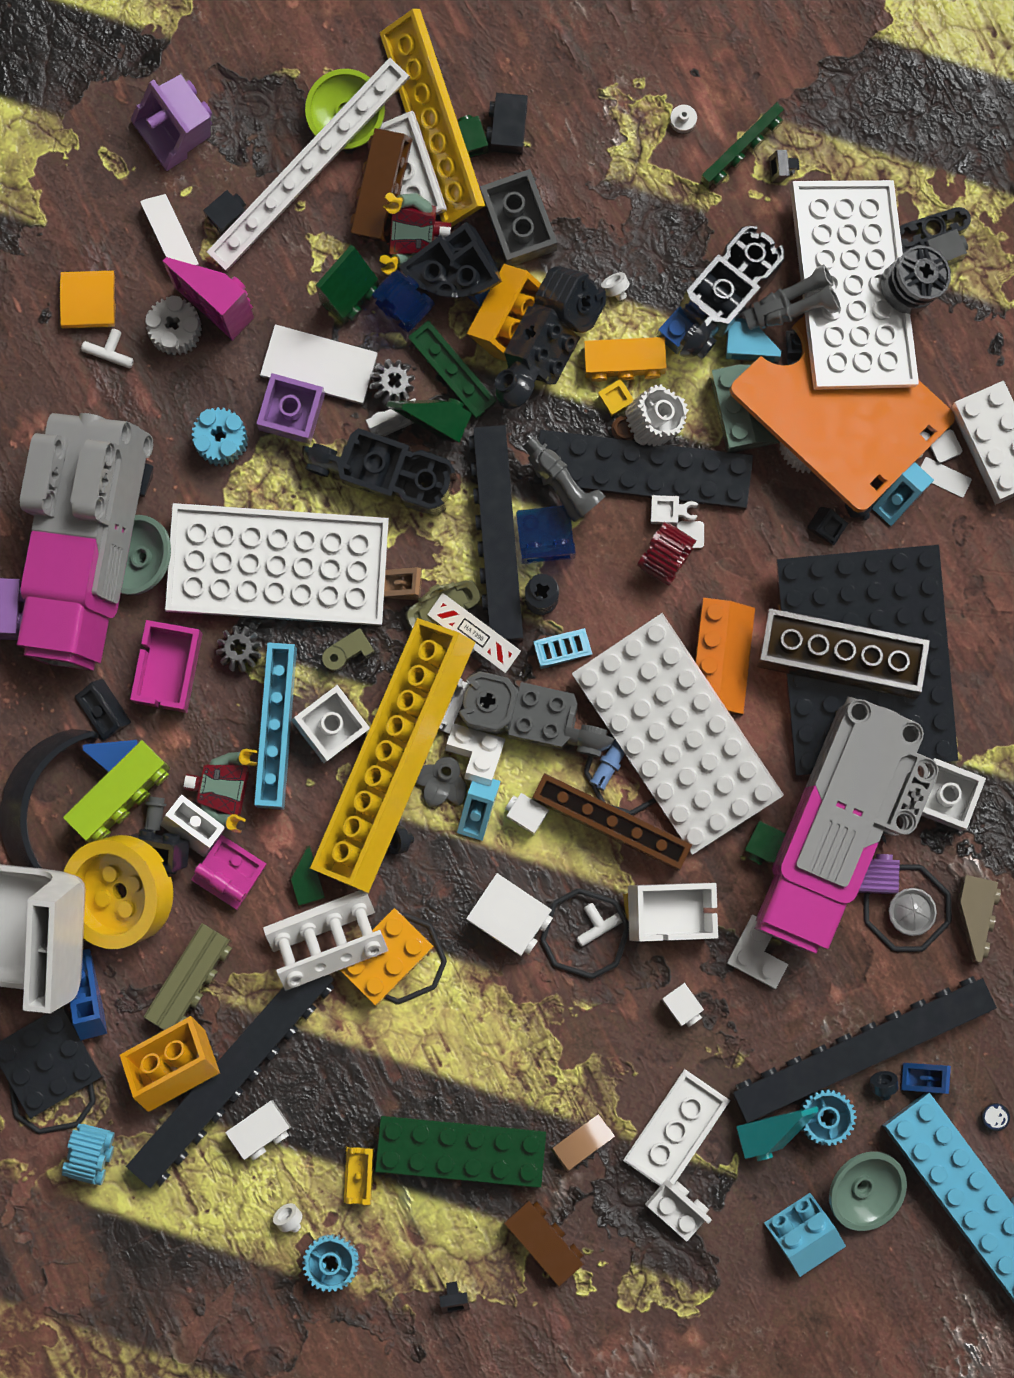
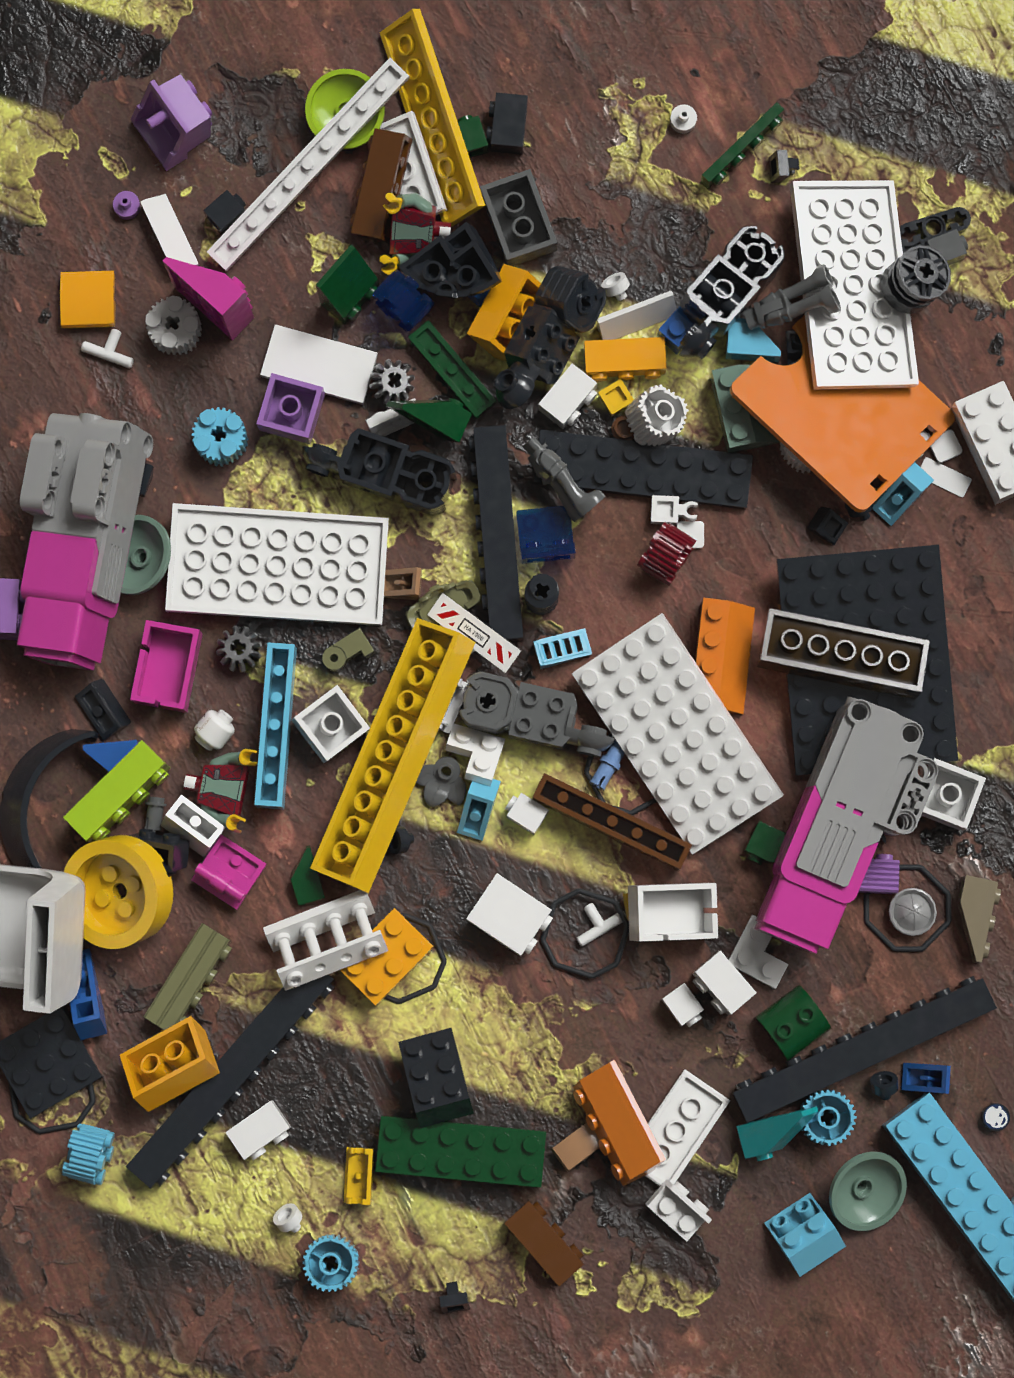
none -> medium lavender tile [113,191,141,220]
none -> white head [194,710,235,751]
none -> black brick [398,1028,474,1128]
none -> white brick [538,363,598,429]
none -> orange slope [573,1060,666,1186]
none -> white slope [597,291,677,340]
none -> white brick [692,951,756,1015]
none -> dark green brick [755,985,832,1061]

